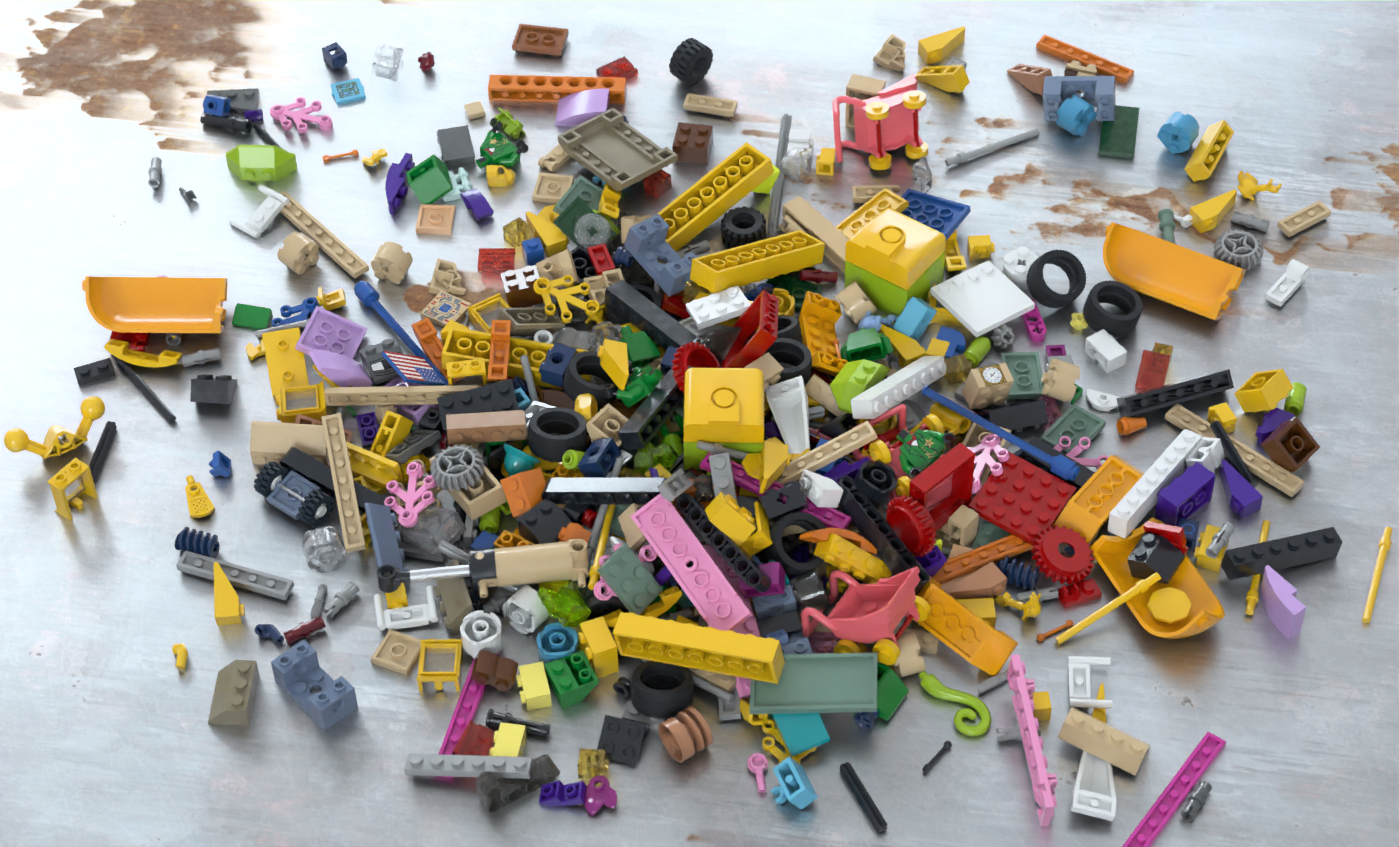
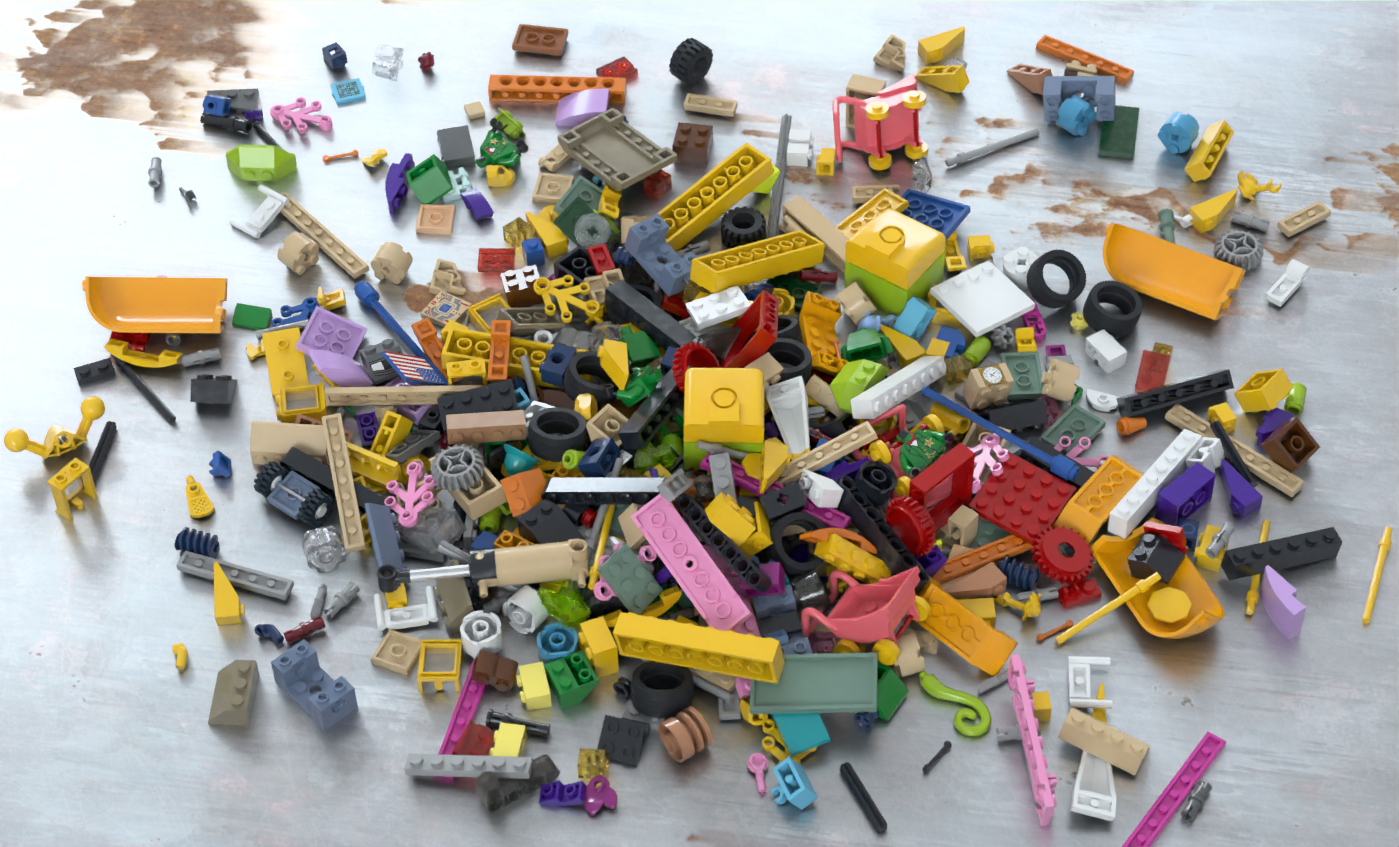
tan tile [536,249,579,296] -> none
orange brick [558,522,592,543] -> none
clear cylinder [781,147,812,183] -> none
none -> yellow bracket [1015,327,1037,352]

